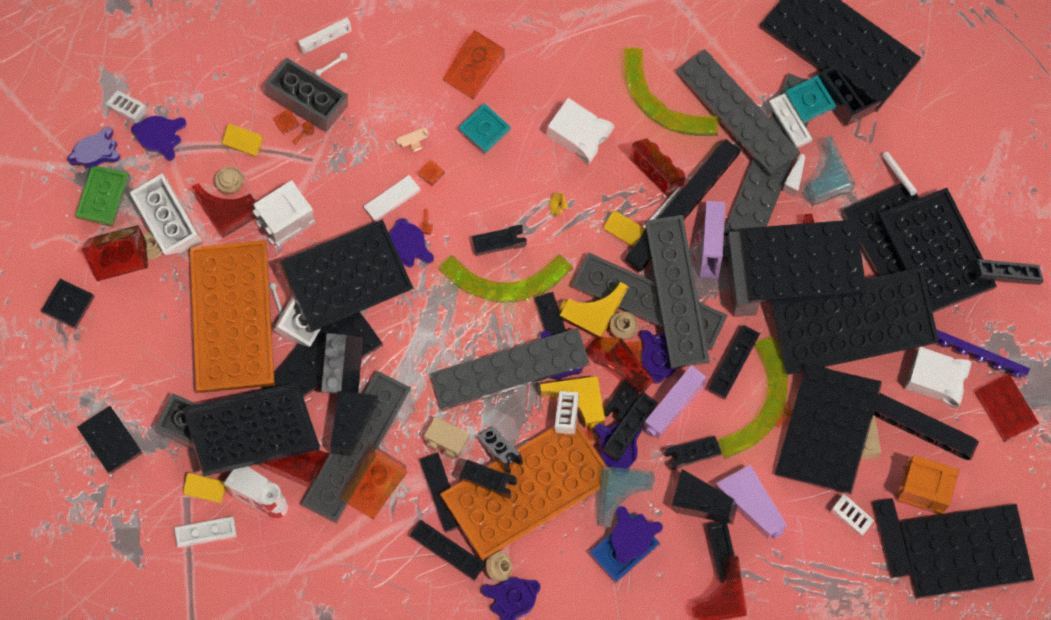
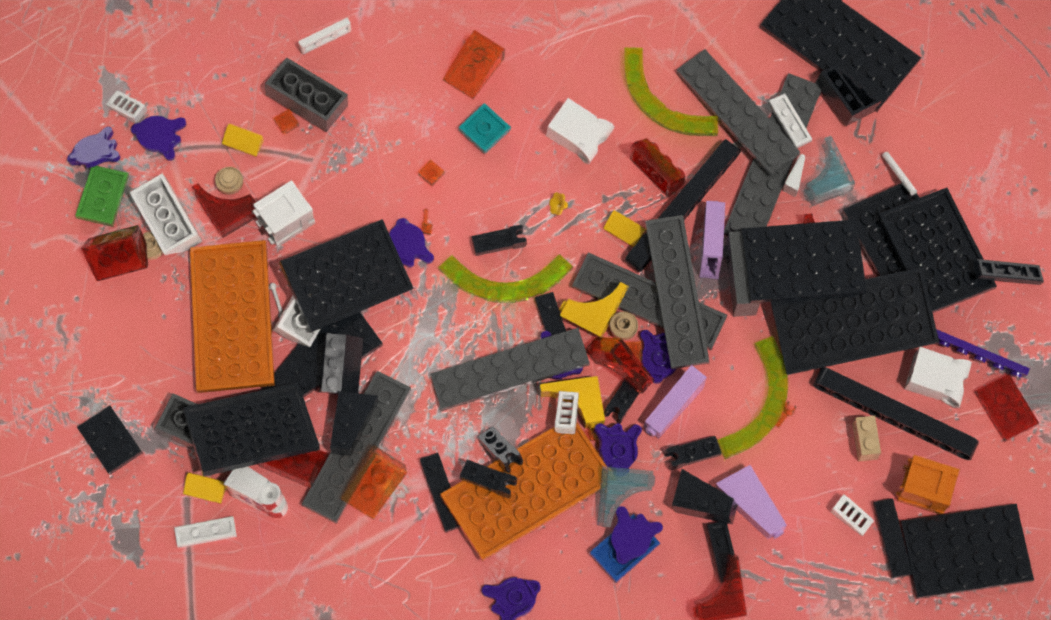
black plate [41,278,95,329] -> none
clear orange hand [292,121,315,145] -> none
white hinge [314,53,347,77] -> none
white tile [364,175,421,222] -> none
light nougat piece [396,128,428,151] -> none
black plate [409,520,486,581] -> none
tan brick [424,416,470,459] -> none
tan plate [486,552,512,582] -> none
black plate [602,391,658,462] -> none
white bar [643,187,682,232] -> none
black plate [708,325,760,400] -> none
black plate [775,364,882,495] -> none
teal plate [785,75,836,124] -> none

